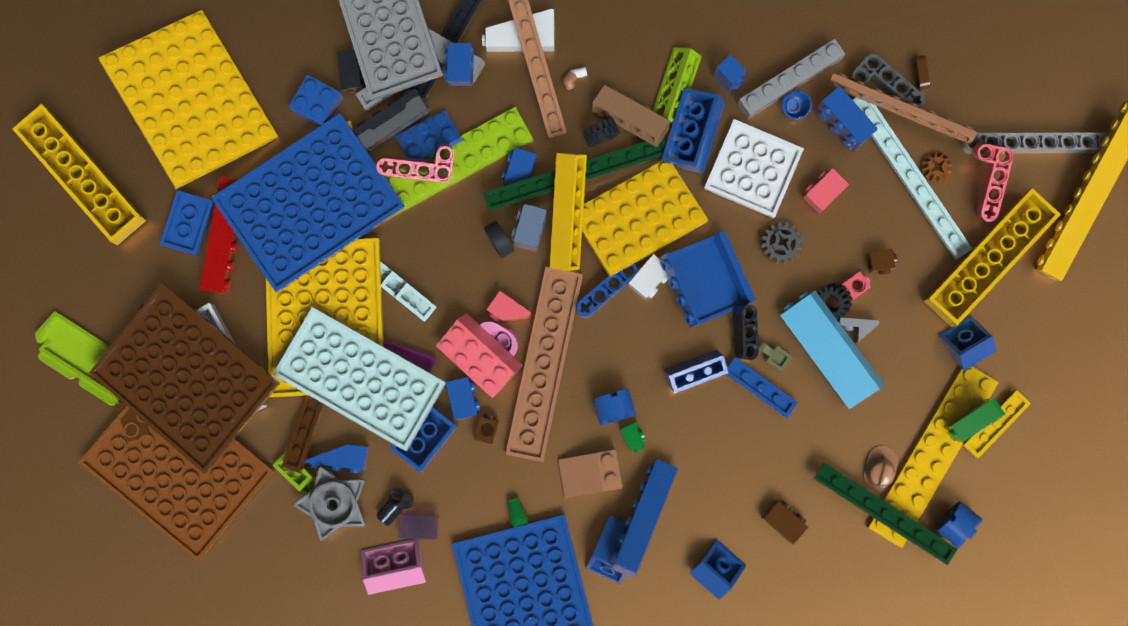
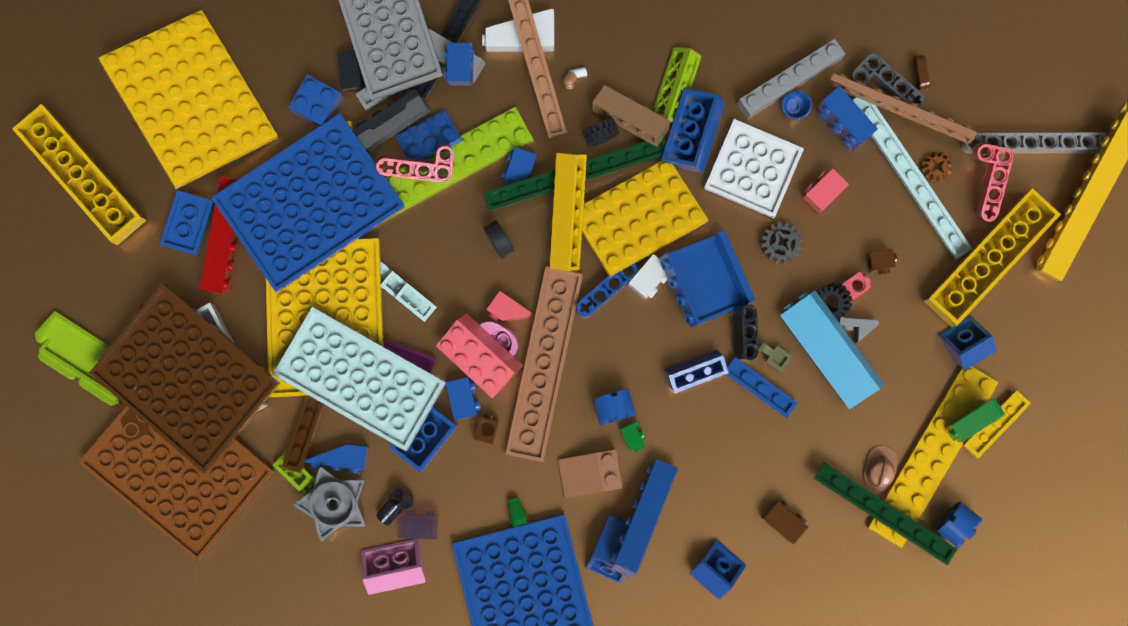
sand blue brick [511,204,547,252] -> none
blue brick [713,54,746,93] -> none

